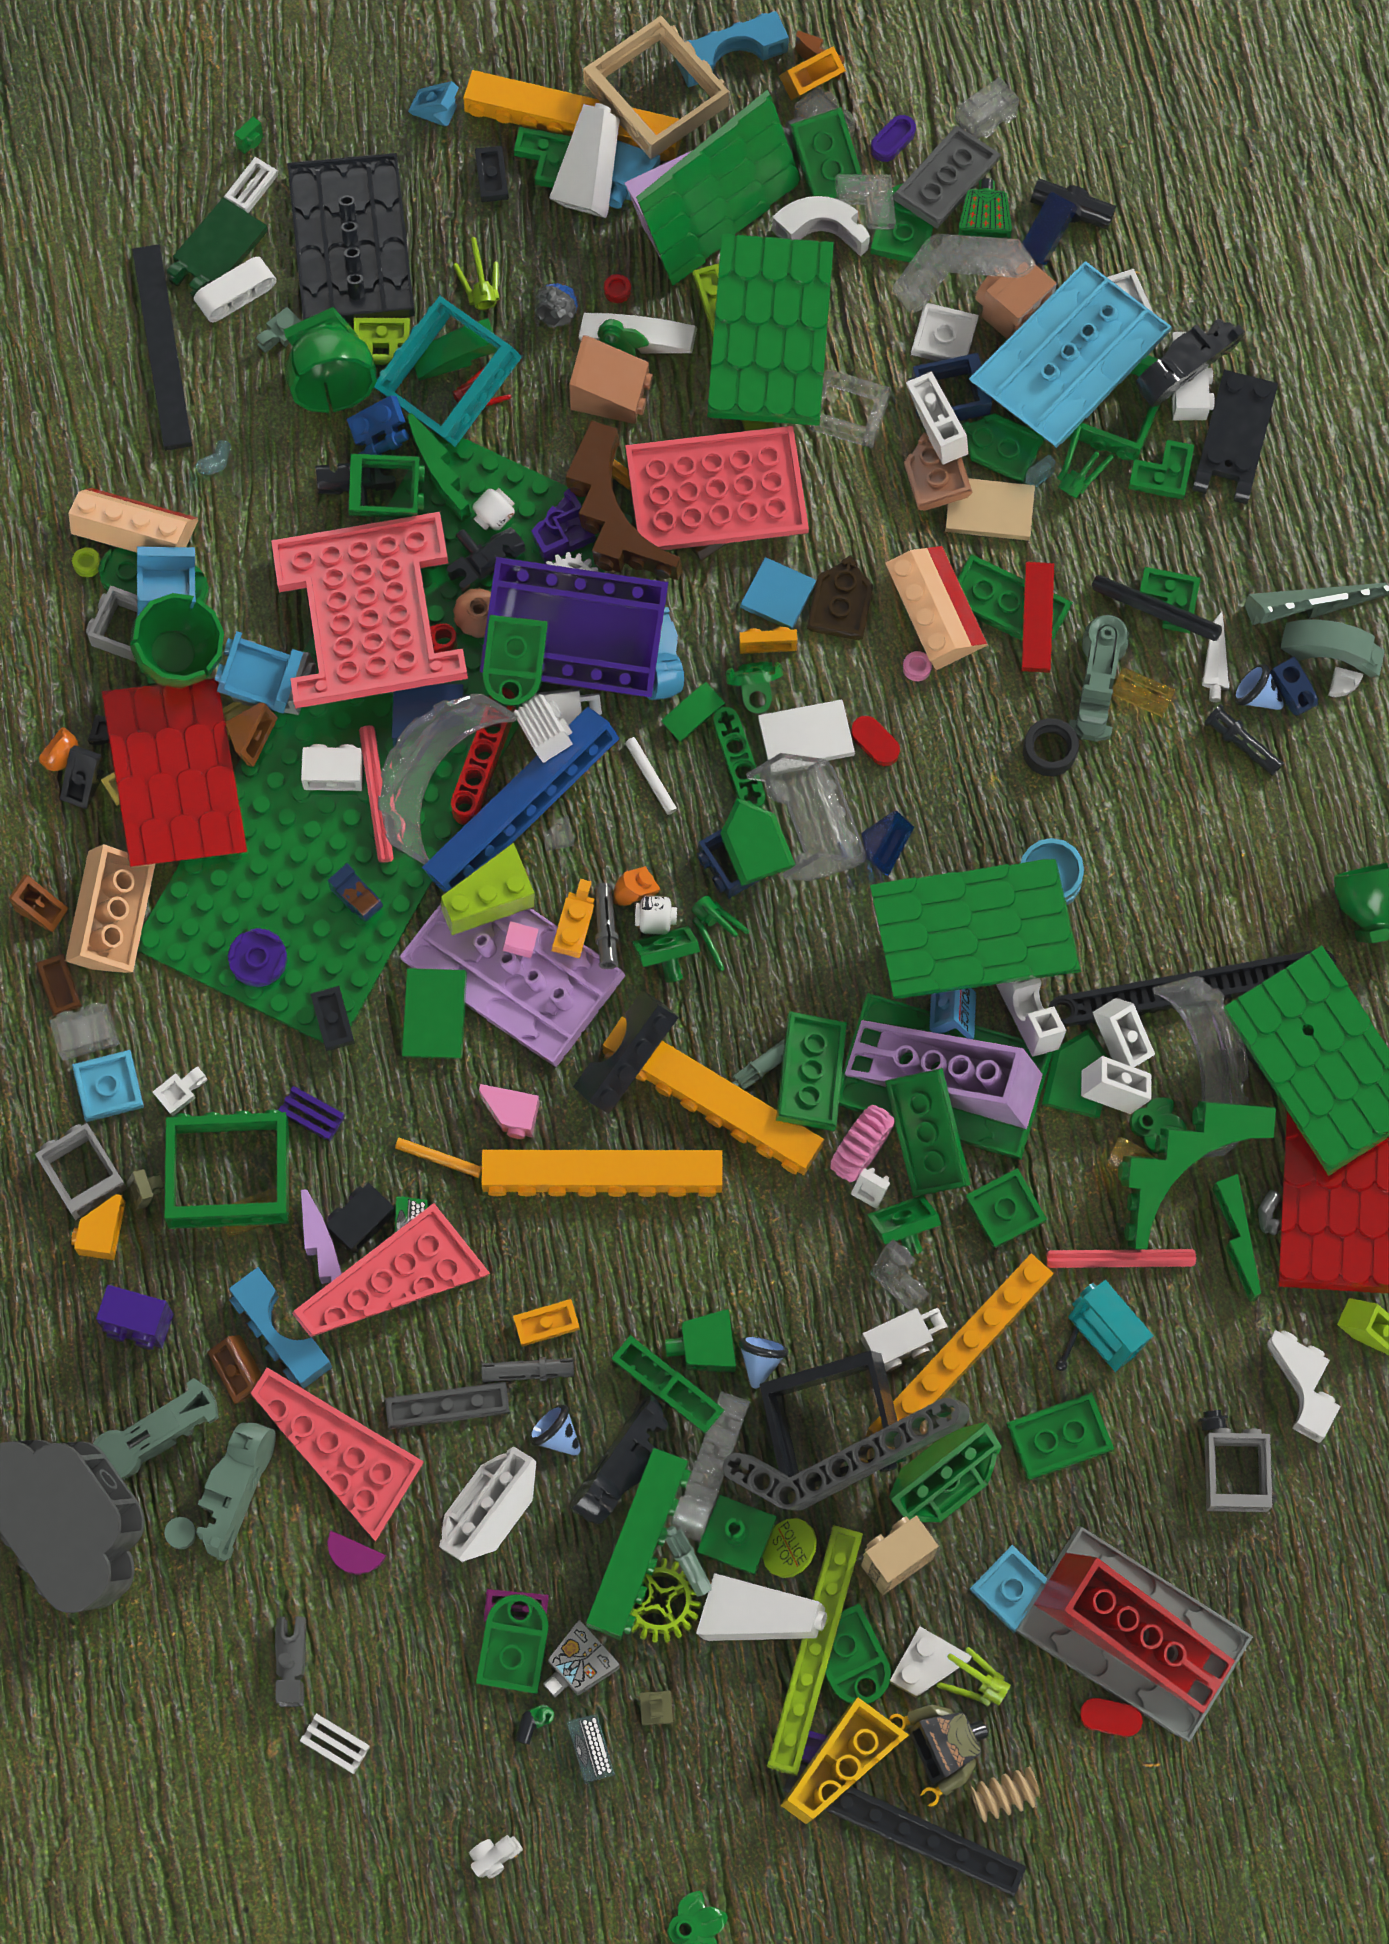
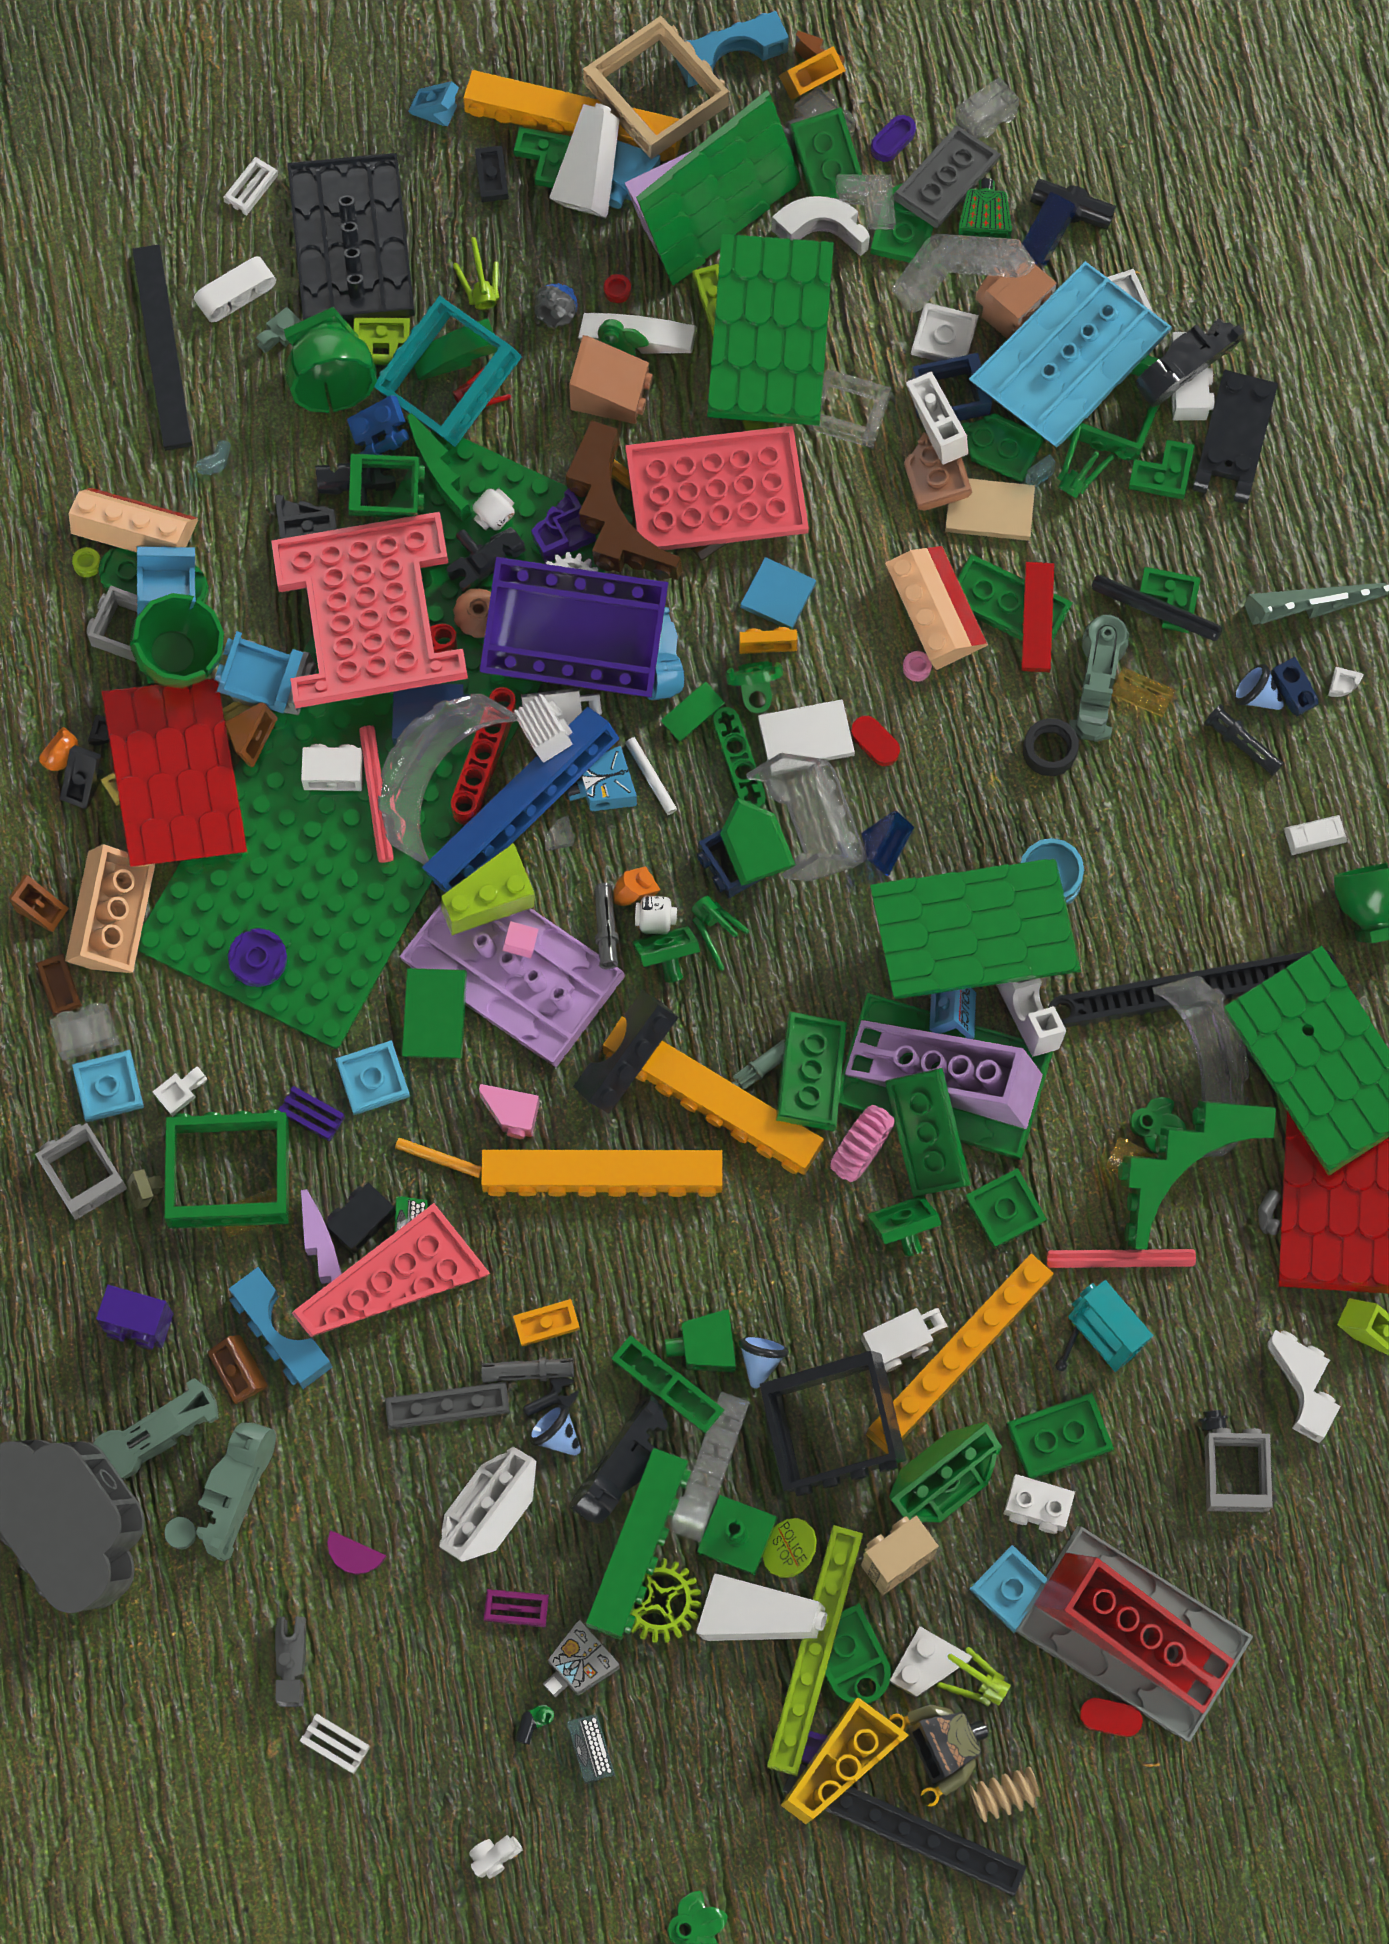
light orange slope [71,1194,126,1260] -> none
dark green tile [167,197,268,297] -> none
green plate [234,116,264,154] -> none
coral wing [251,1368,424,1543] -> none
black plate [311,986,355,1052] -> none
dark blue leg [328,863,383,922] -> none
green tile [476,1594,549,1694] -> none
green tile [483,615,548,706] -> none
light orange hinge [551,879,594,959] -> none
olive tile [640,1691,673,1726] -> none
sand green piece [665,1526,712,1596] -> none
dark grey beam [723,1398,970,1511] -> none
dark brown tile [807,555,873,640] -> none
white tile [851,1168,890,1209] -> none
clear plate [869,1239,929,1311] -> none
green tile [1042,1028,1109,1119] -> none
white brick [1081,1056,1151,1114] -> none
white brick [1092,998,1155,1067] -> none
white bar [1202,611,1229,702] -> none
green slope [1212,1174,1261,1302] -> none
sand green arch [1280,619,1385,678] -> none
none -> black wing [275,495,337,539]
none -> medium azure tile [335,1040,410,1115]
none -> black bar [523,1378,579,1417]
none -> dark azure torso [566,746,637,811]
none -> white brick [1003,1474,1075,1534]
none -> white tile [1284,815,1348,855]

